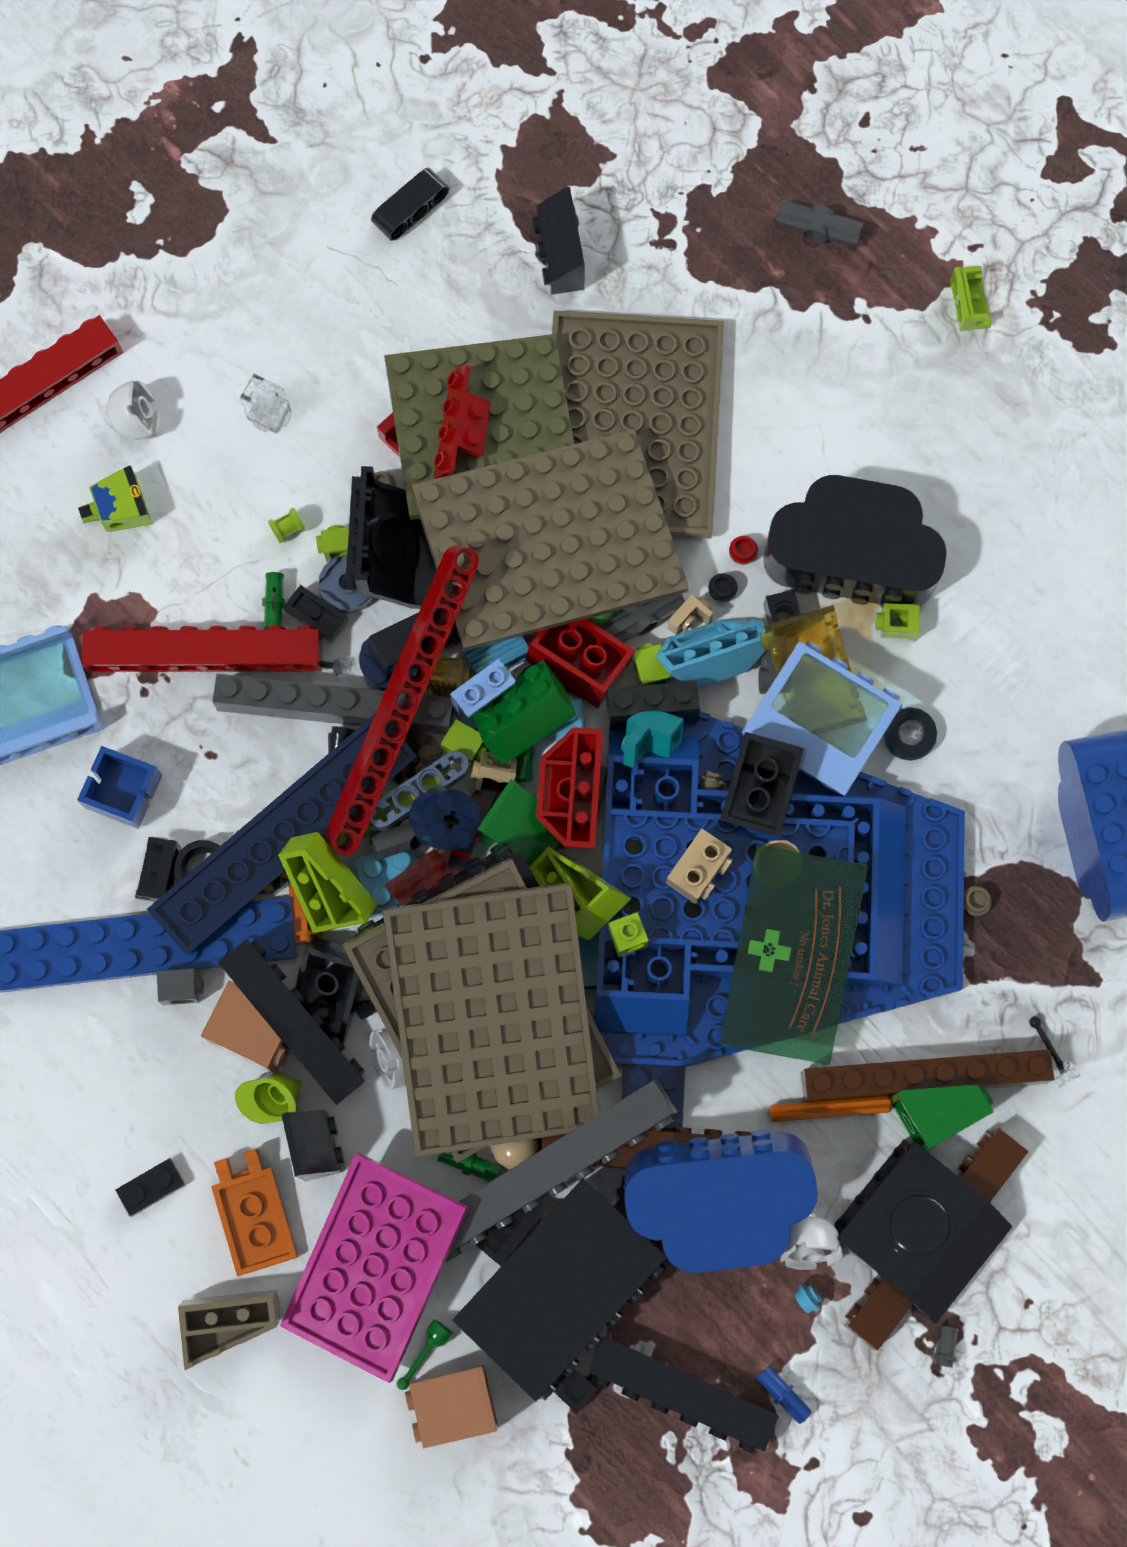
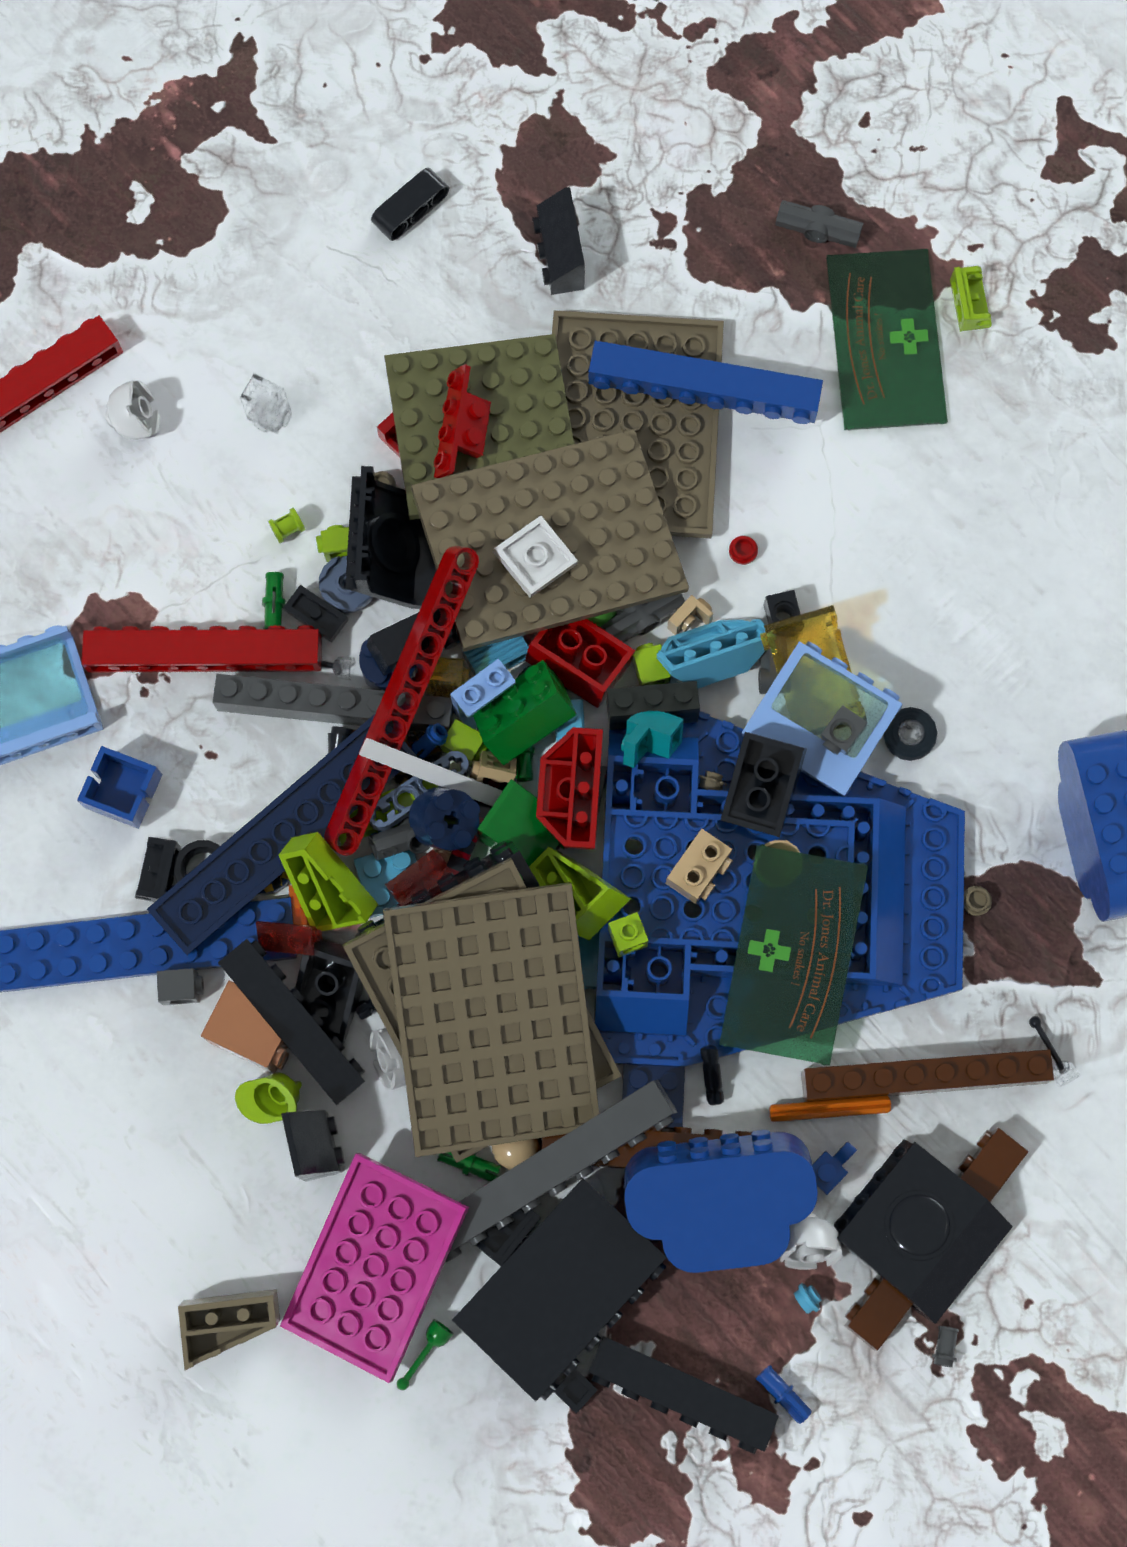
lime torso [78,465,153,532] -> none
black plate [115,1158,186,1217] -> none
orange tile [211,1149,298,1277] -> none
nougat slope [405,1365,499,1449] -> none
black plate [708,573,738,603] -> none
black brick [763,475,947,608] -> none
lime brick [875,603,920,641] -> none
green slope [890,1084,994,1150] -> none
none -> clear red hinge [256,921,322,955]
none -> white sticker [359,738,502,806]
none -> blue pin [412,723,448,759]
none -> white plate [493,516,578,598]
none -> blue brick [588,340,823,424]
none -> black axle [700,1045,724,1105]
none -> blue plate [813,1142,857,1195]
none -> dark grey brick [821,705,868,755]
none -> clear green piece [826,249,948,431]

